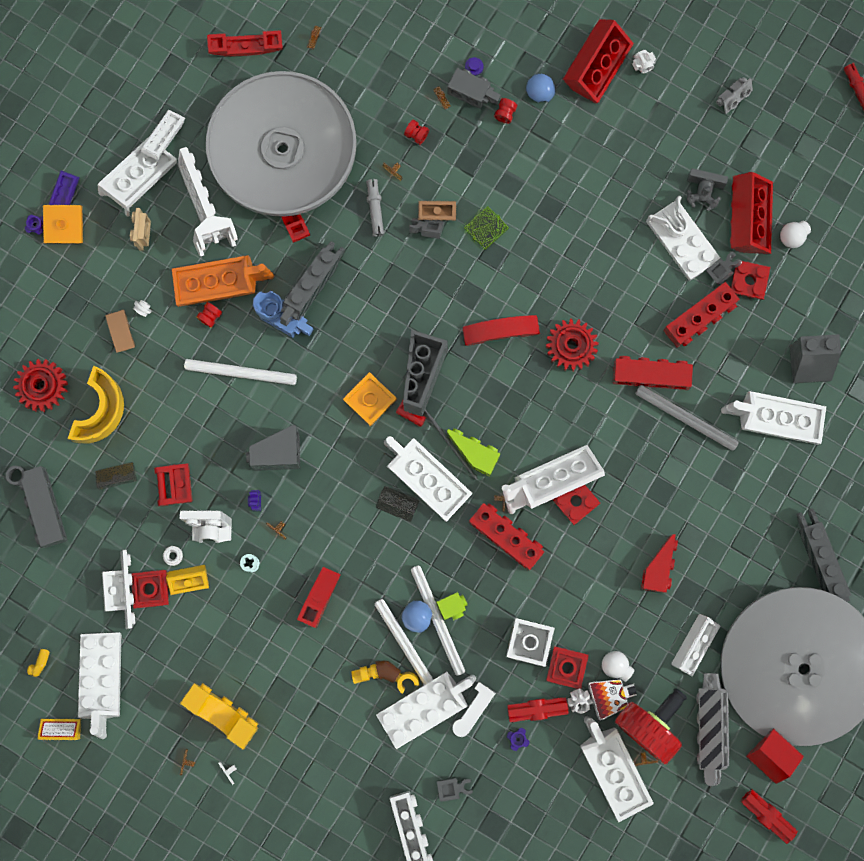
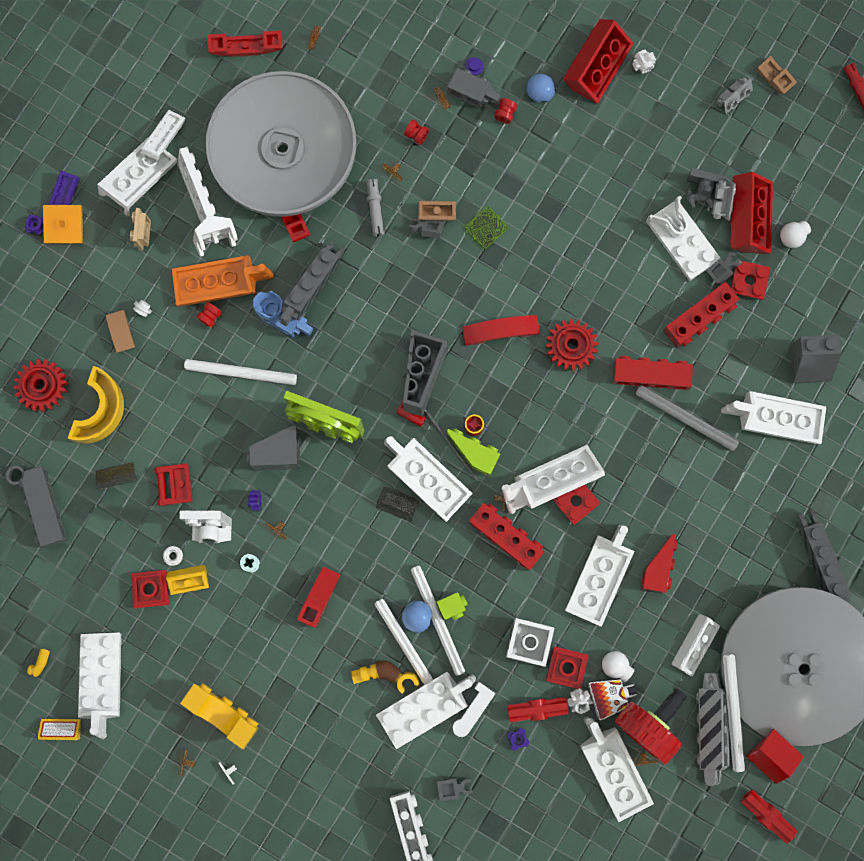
white bracket [102,550,135,629] -> none
light orange plate [343,372,397,426] -> none
none -> lime piece [284,391,365,443]
none -> red wheel [465,415,484,436]
none -> white hinge [565,524,634,627]
none -> light grey hinge [712,178,736,220]
none -> white axle [723,654,745,772]
none -> medium nougat slope [755,56,797,95]

